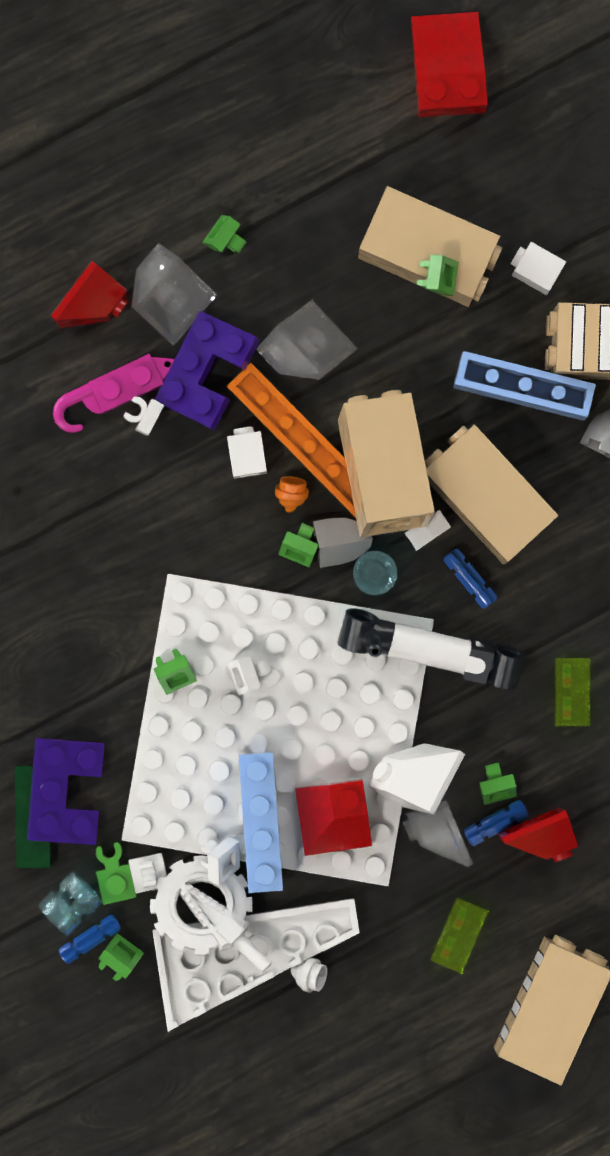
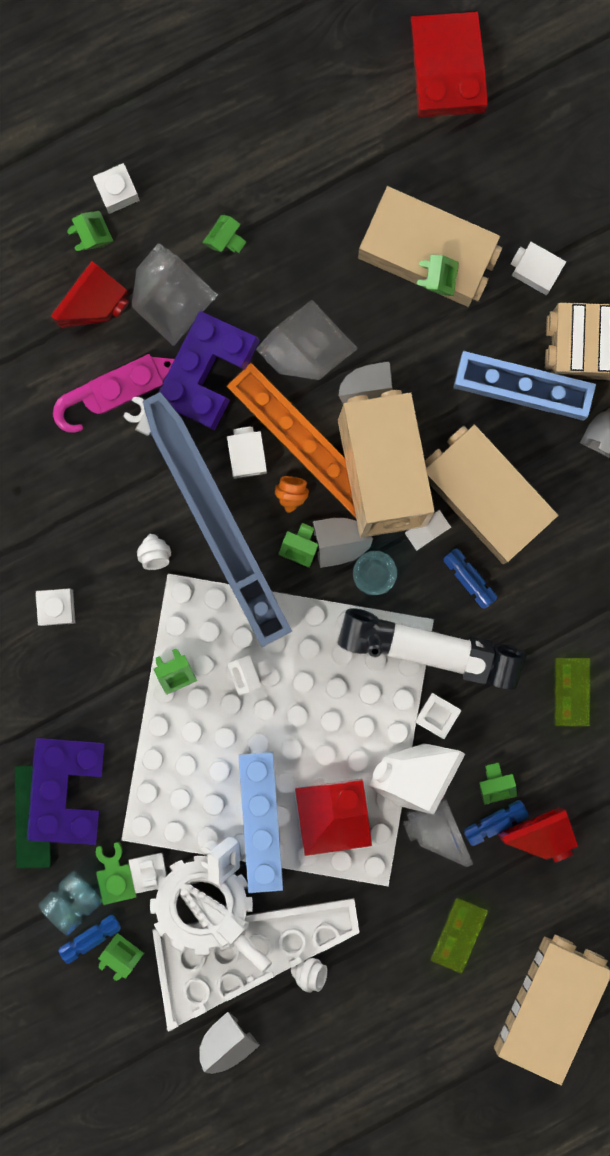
none -> white brick [36,589,75,626]
none -> bright green tile [67,211,113,251]
none -> white brick [93,163,140,214]
none -> white plate [137,534,171,570]
none -> sand blue piece [142,392,292,647]
none -> brick [200,1012,260,1074]
none -> light grey brick [338,362,393,404]
none -> white plate [415,693,461,739]

